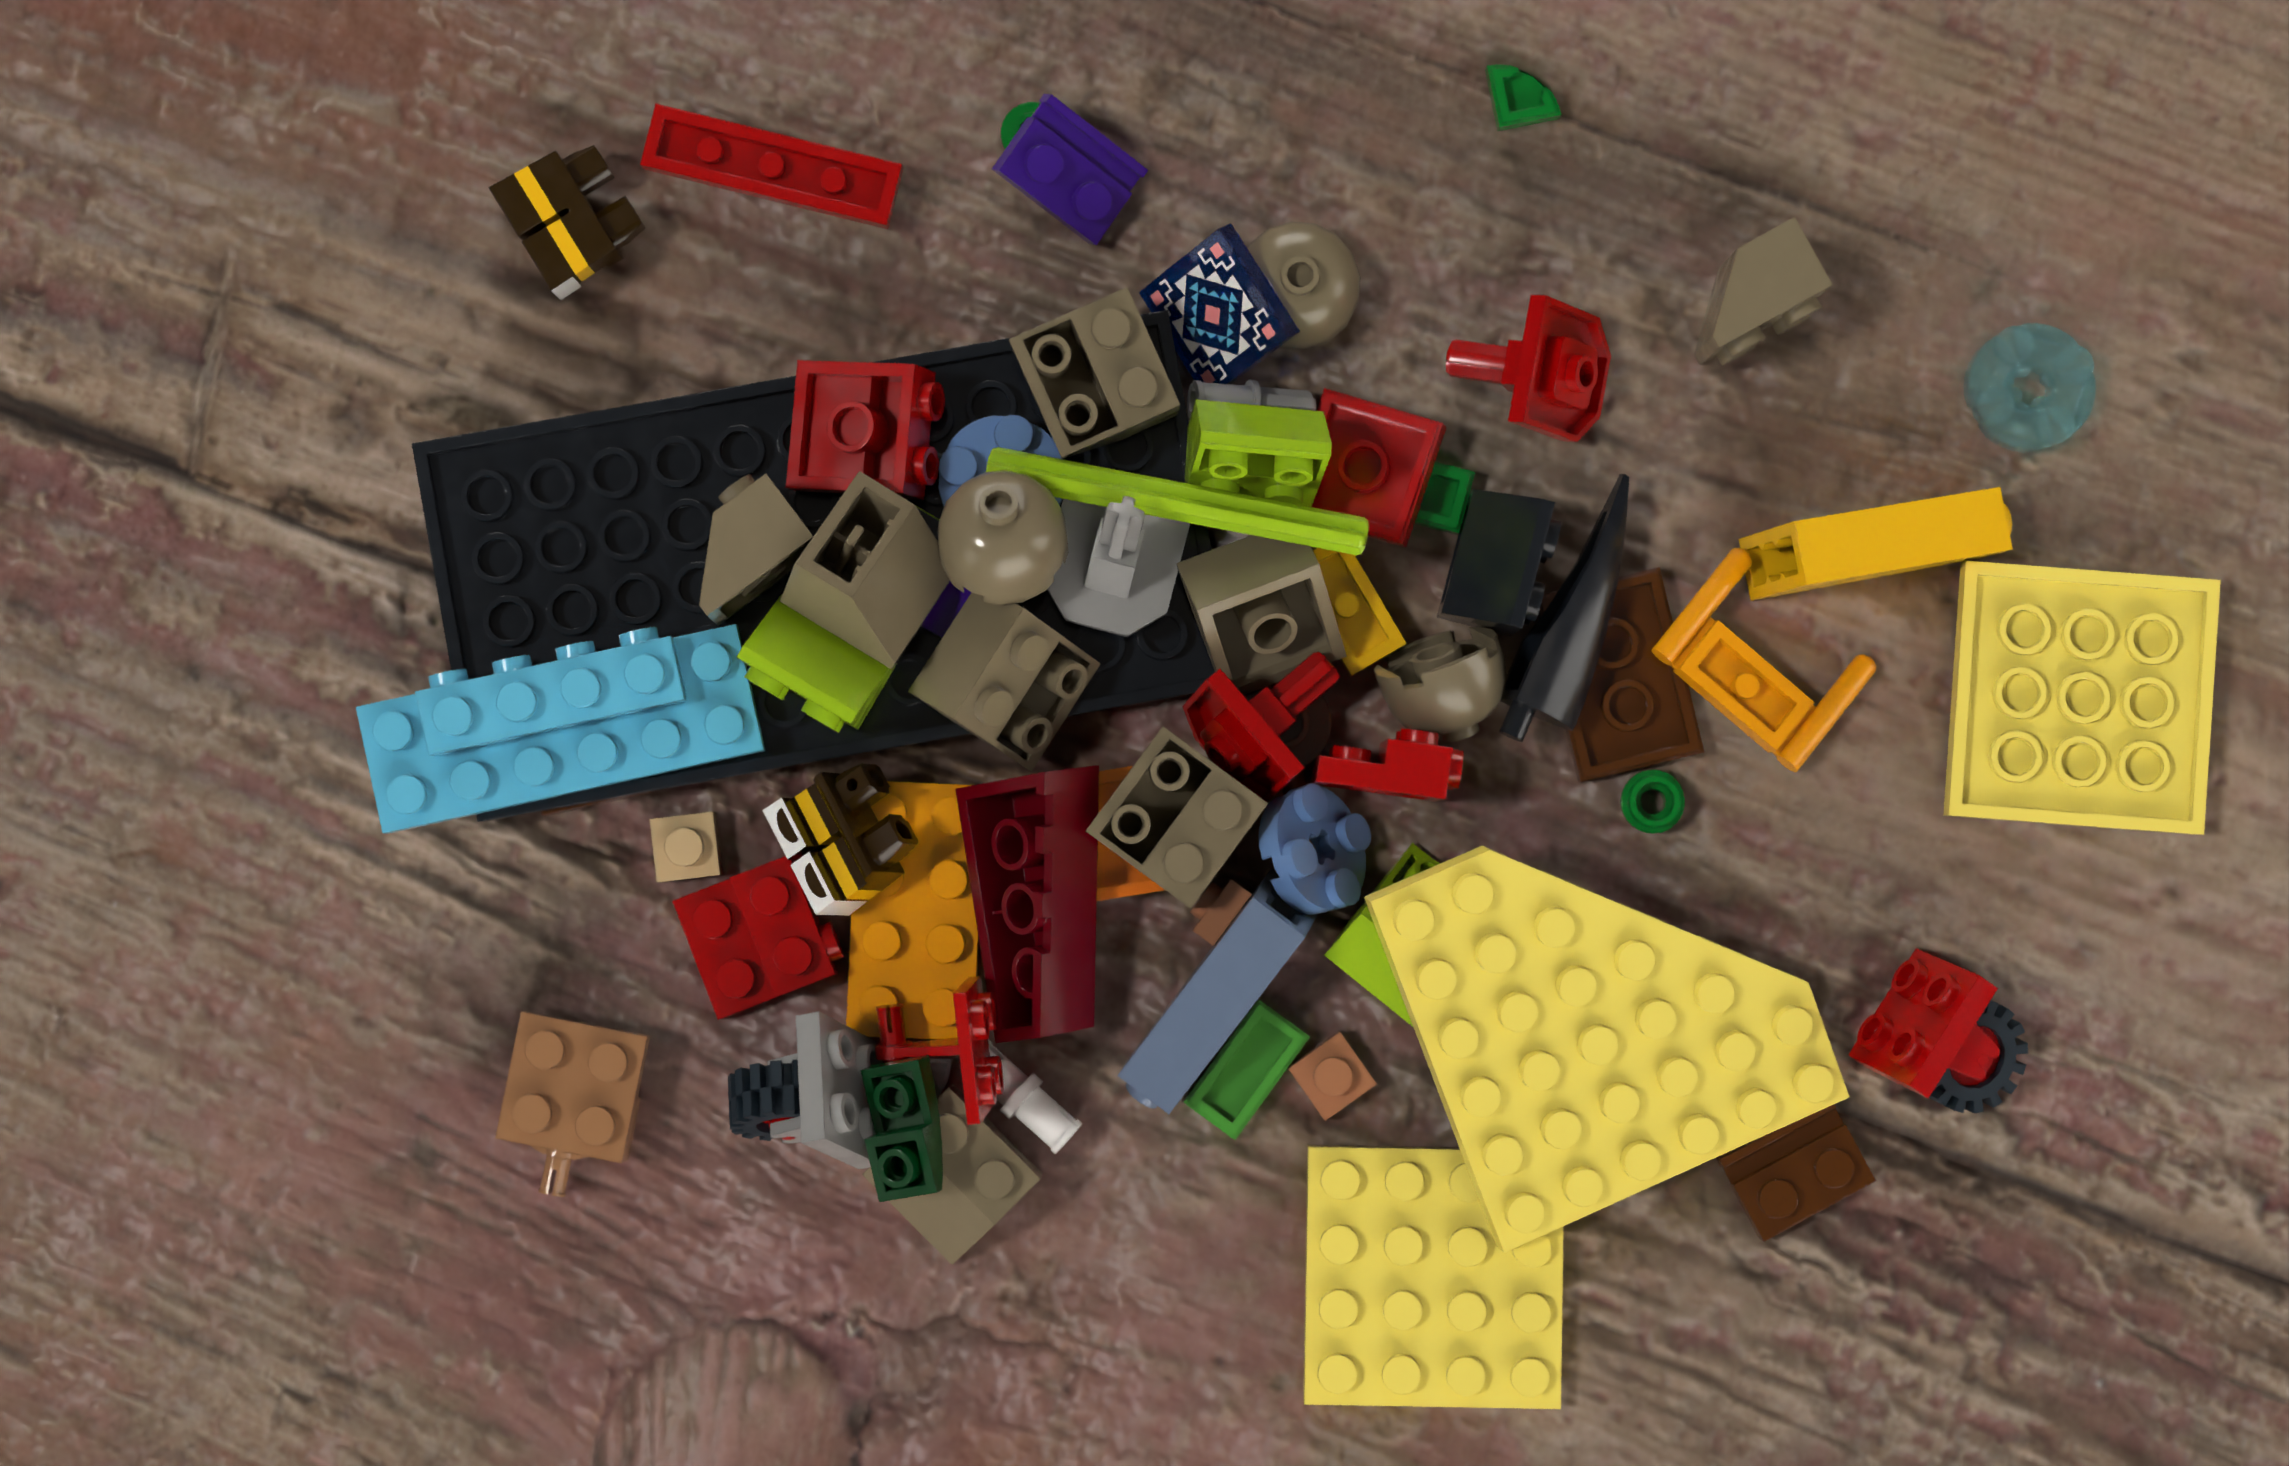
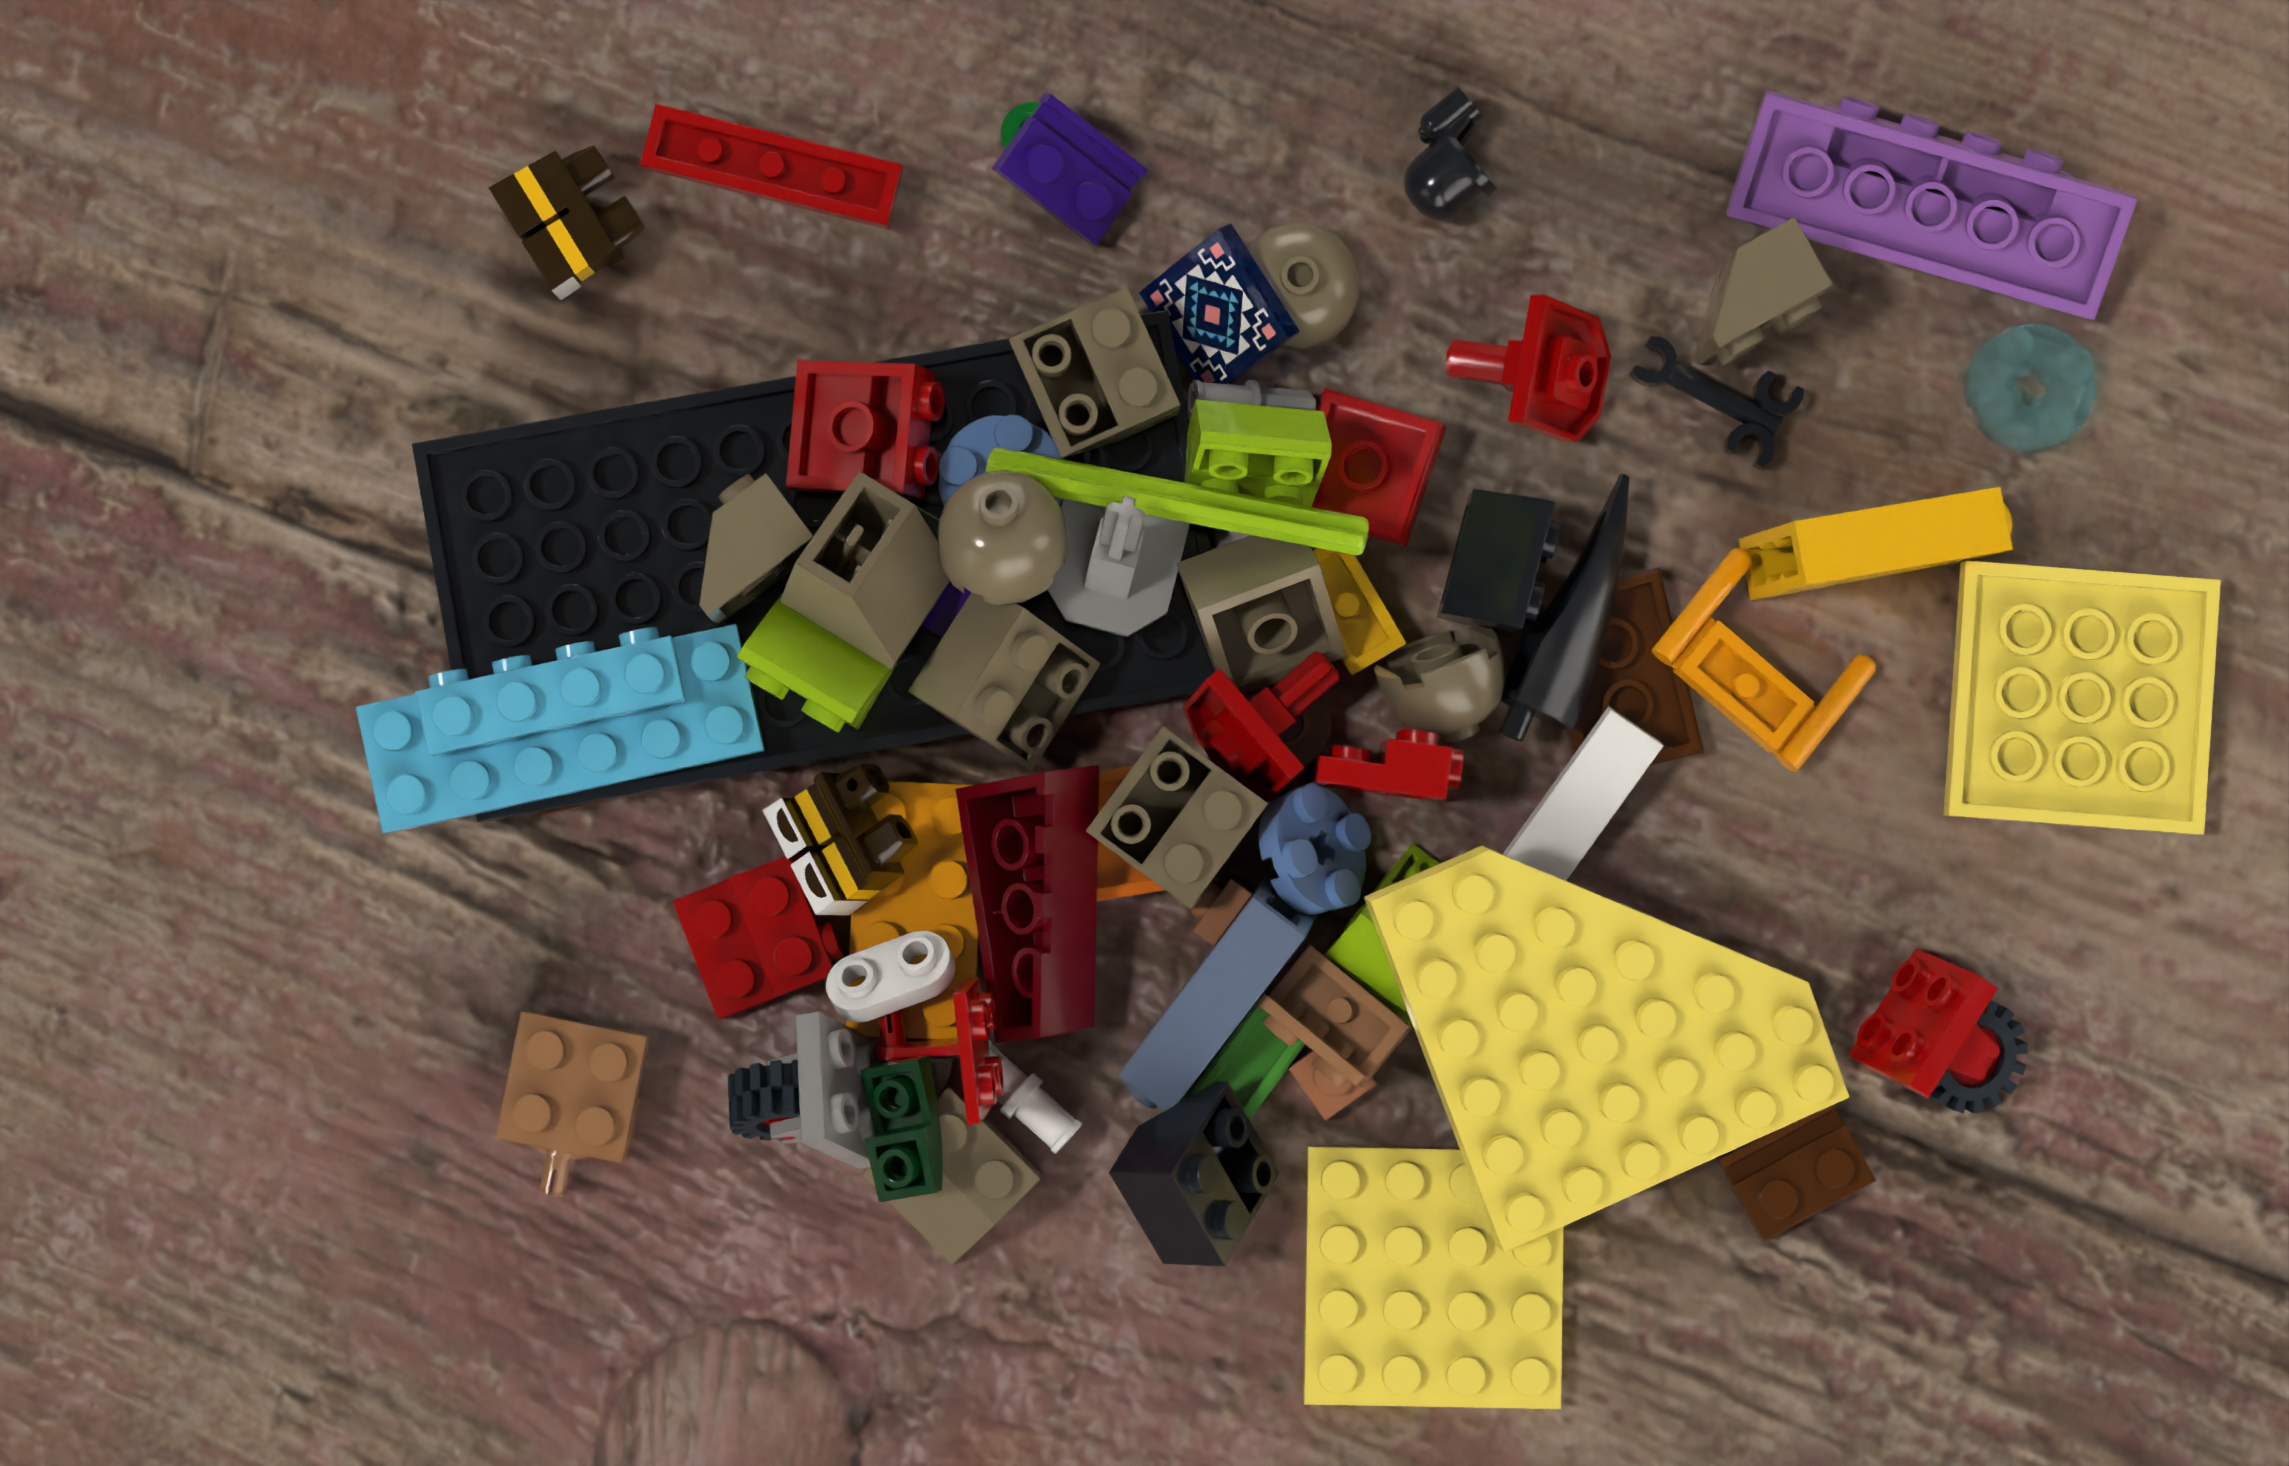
tan plate [649,812,723,883] -> none
green tile [1415,461,1475,535] -> none
green tile [1485,64,1562,131] -> none
green plate [1620,770,1685,834] -> none
none -> white plate [826,931,956,1022]
none -> black slope [1109,1082,1280,1266]
none -> medium nougat bracket [1257,945,1412,1088]
none -> black piece [1404,87,1497,222]
none -> white tile [1503,706,1663,880]
none -> black bar [1629,336,1804,470]
none -> medium lavender plate [1726,89,2138,320]

